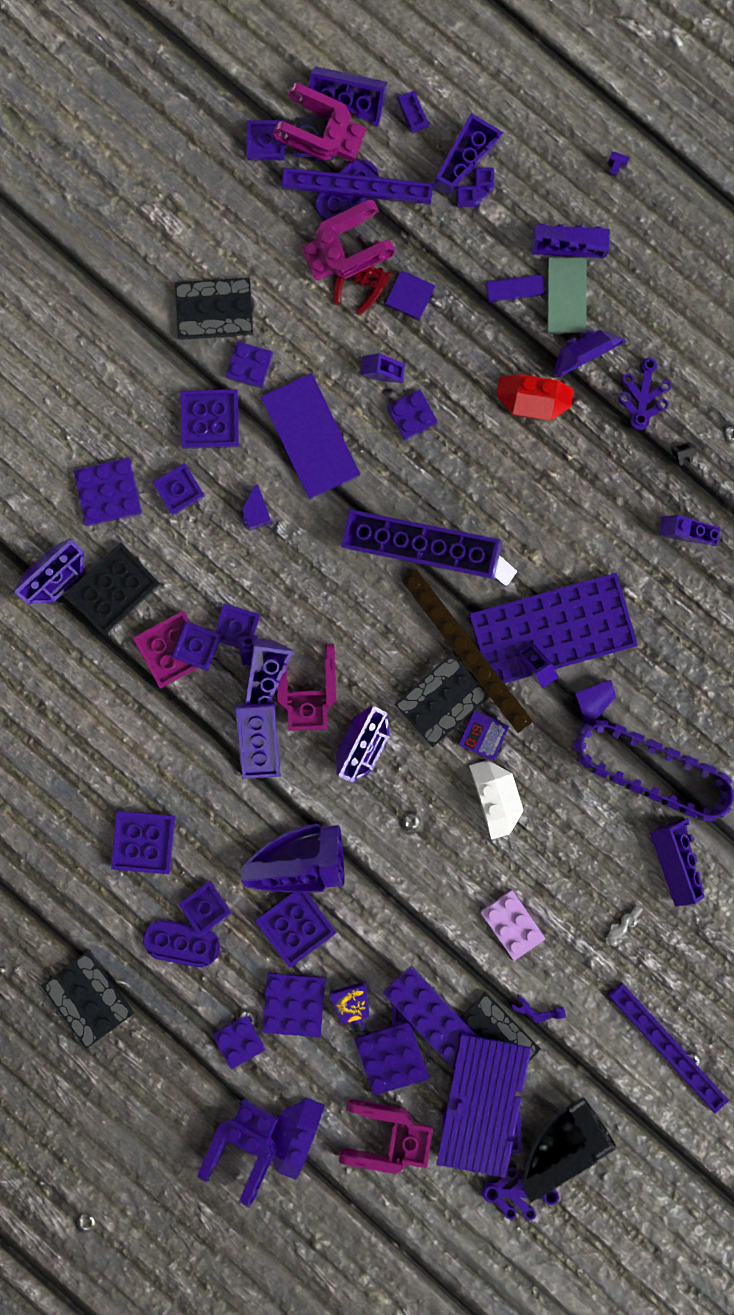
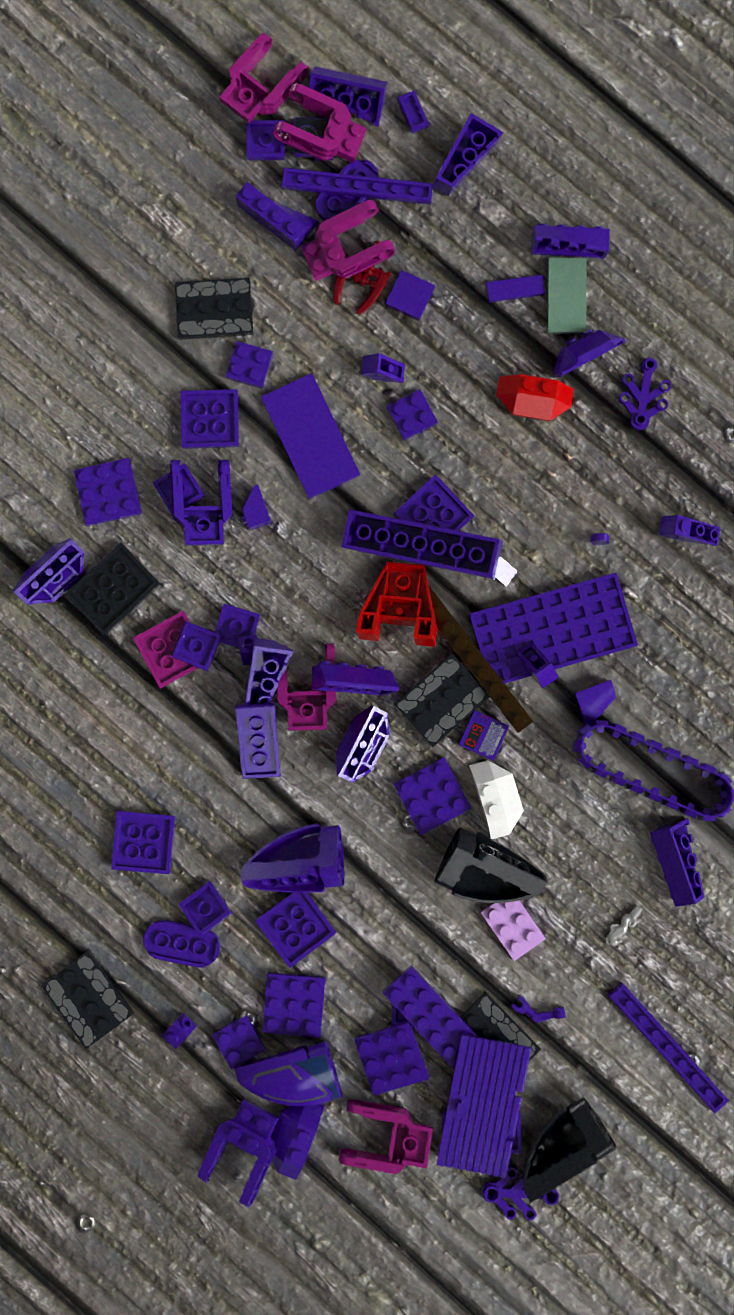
dark purple torso [330,981,369,1032] -> none
dark purple tile [457,167,495,208] -> none
dark purple tile [607,151,630,176] -> none
black tile [671,442,697,465] -> none
none -> dark purple bracket [162,1013,196,1049]
none -> dark purple plate [170,460,232,546]
none -> magenta plate [219,33,309,124]
none -> dark purple panel [234,1041,343,1106]
none -> dark purple wedge [235,182,319,251]
none -> dark purple slope [311,661,399,696]
none -> red wedge [356,562,438,647]
none -> dark purple plate [394,474,474,531]
none -> dark purple plate [394,757,471,835]
none -> black panel [434,827,548,903]
none -> dark purple tile [590,533,610,545]

